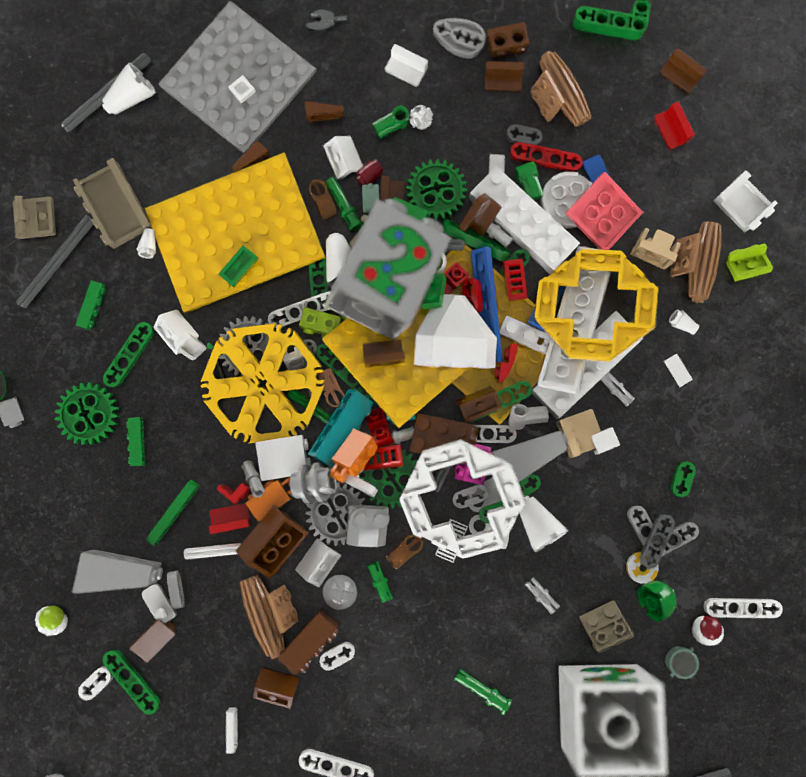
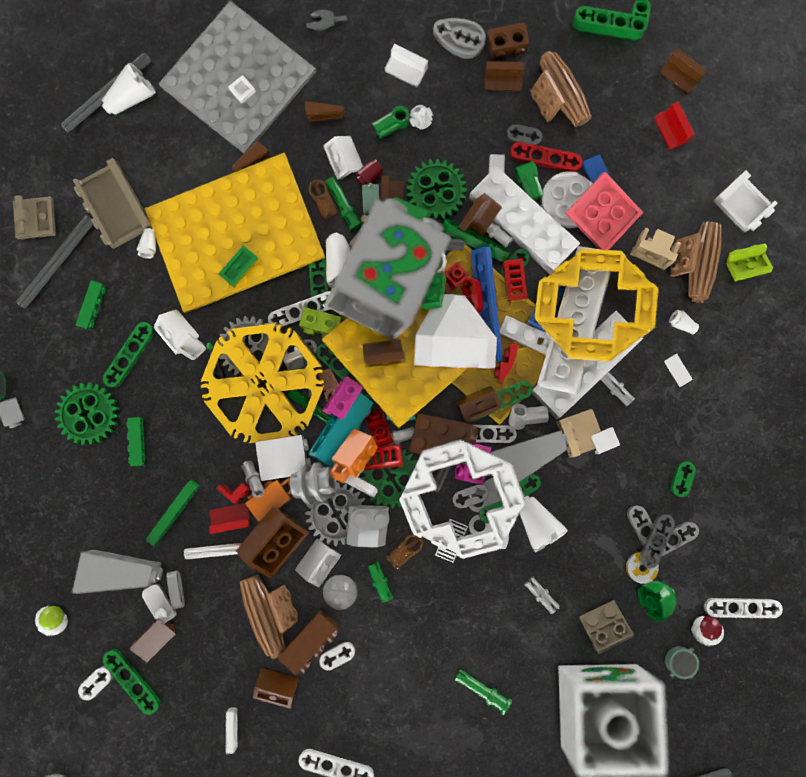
none -> dark pink bracket [322,377,363,419]

